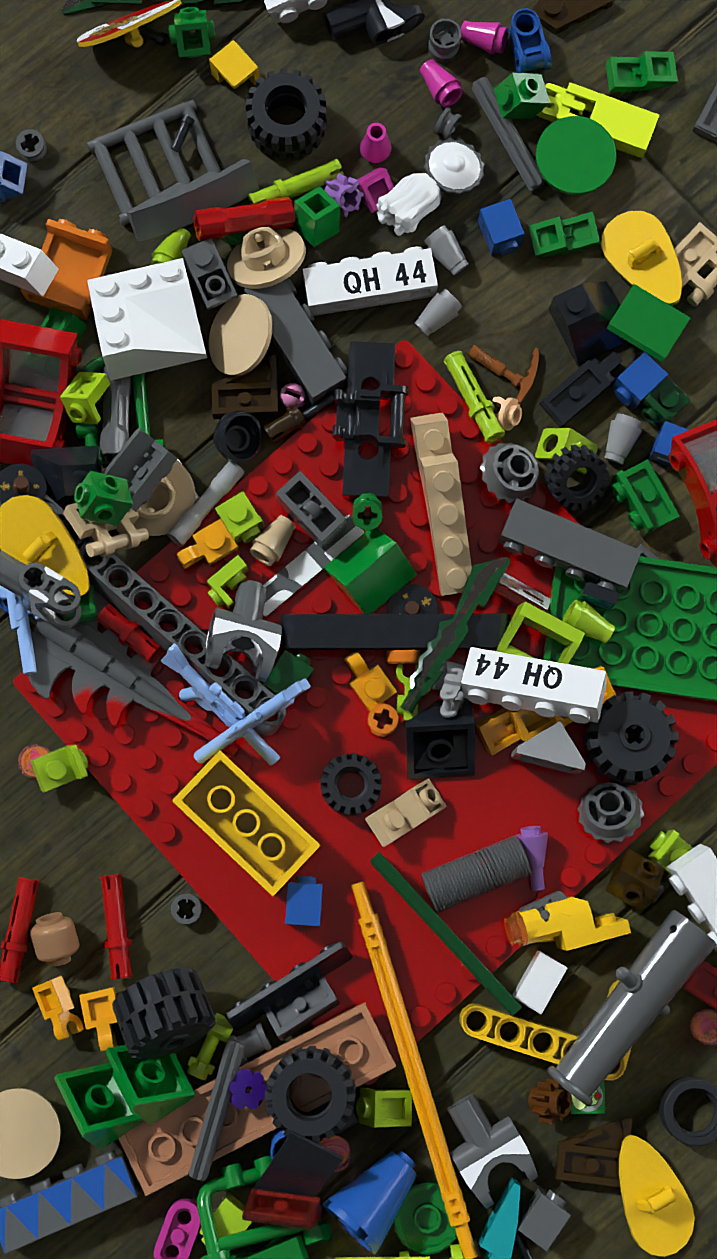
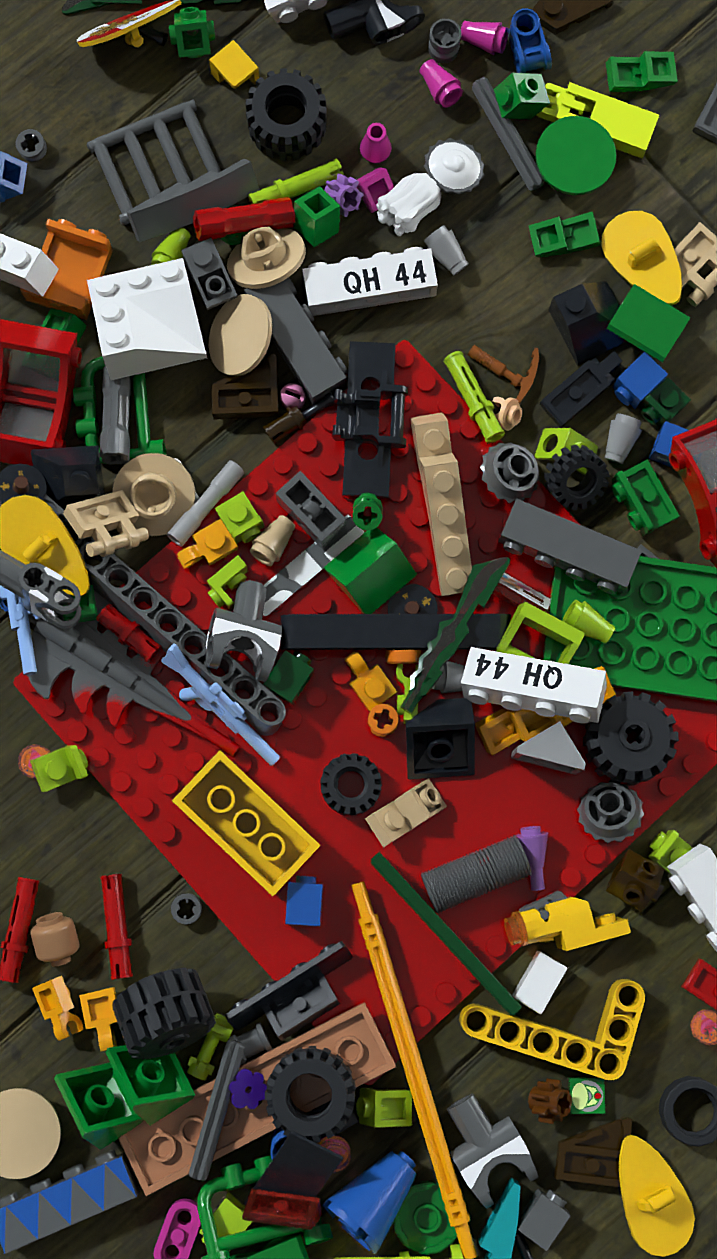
lime bracket [60,372,111,424] -> none
green brick [74,471,133,526] -> none
dark grey bracket [102,429,178,512] -> none
black piece [171,115,195,152] -> none
light blue piece [194,678,311,763] -> none
black piece [213,410,263,463] -> none
light grey cone [414,289,462,337] -> none
dark grey bush [433,107,462,140] -> none
light grey piece [440,668,465,718] -> none
blue brick [478,199,524,256] -> none
dark grey piece [547,910,717,1106] -> none
black tile [578,582,619,611] -> none

